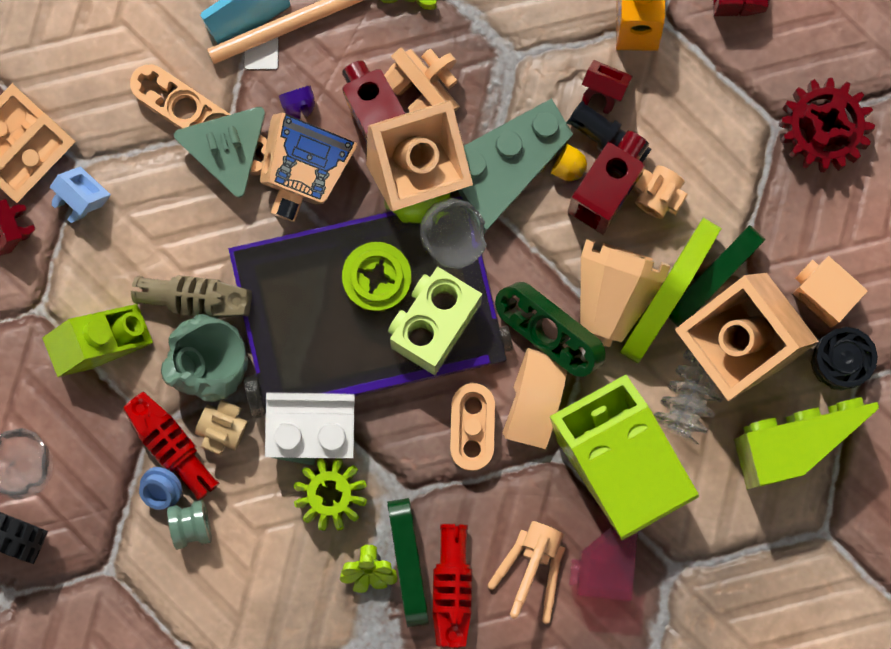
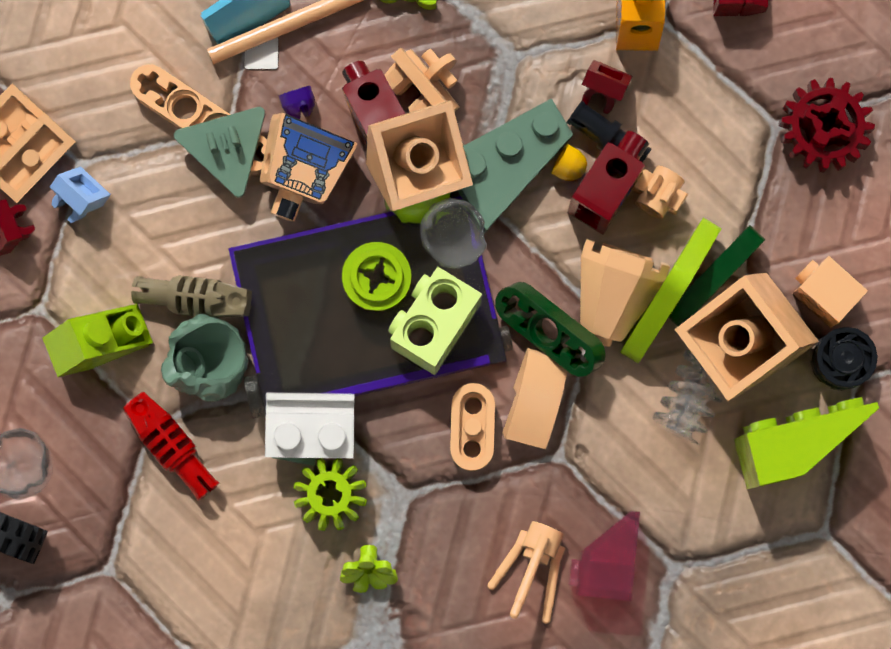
medium blue plate [139,467,182,510] -> none
sand green wheel [167,500,212,550] -> none
tan gear [195,400,248,455] -> none
dark green beam [387,498,429,628] -> none
red hinge [432,524,472,648] -> none
lime slope [550,374,699,540] -> none

